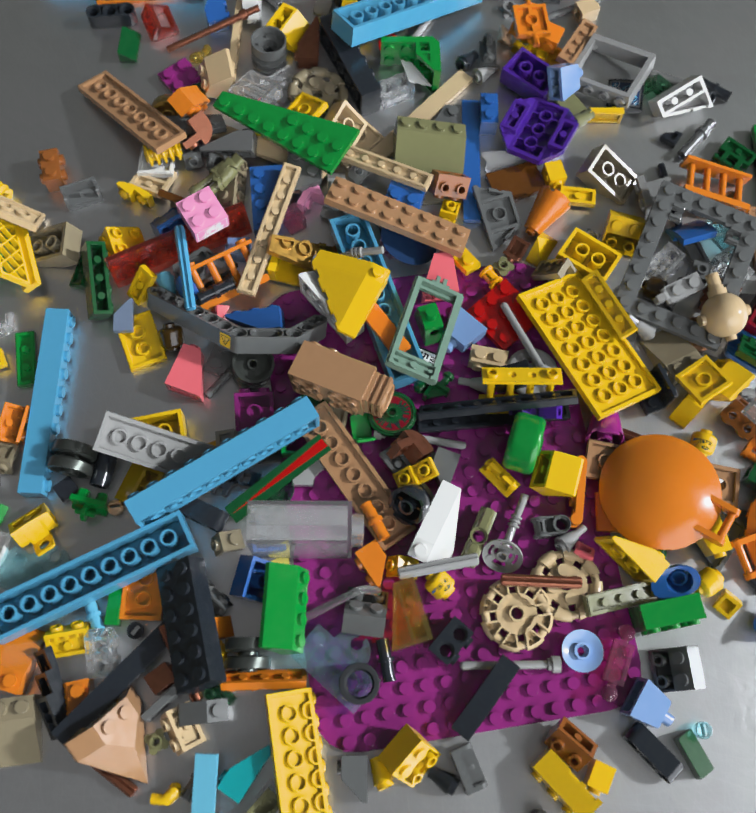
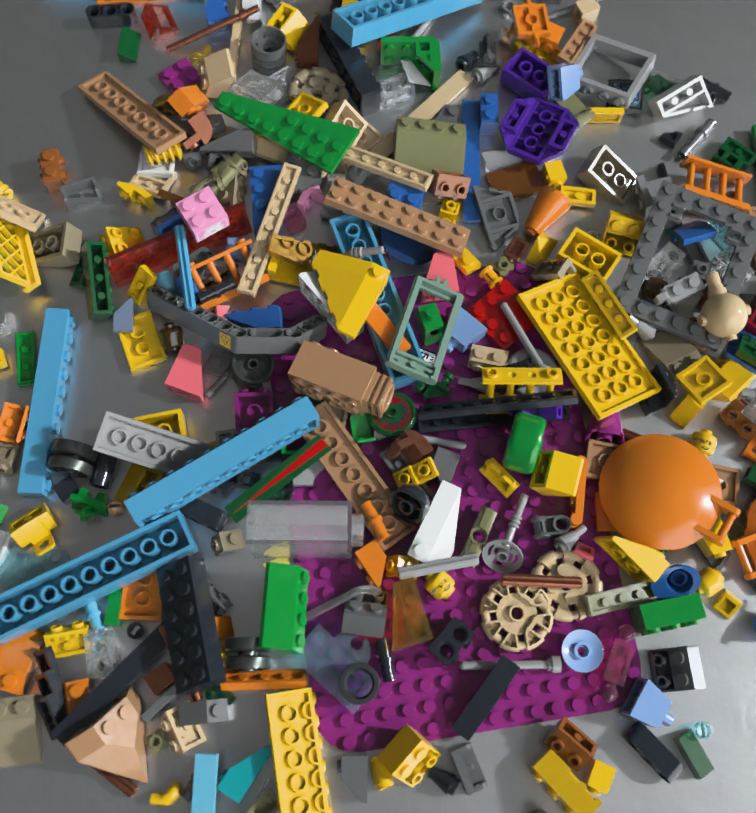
blue slope [229,555,271,604] -> none

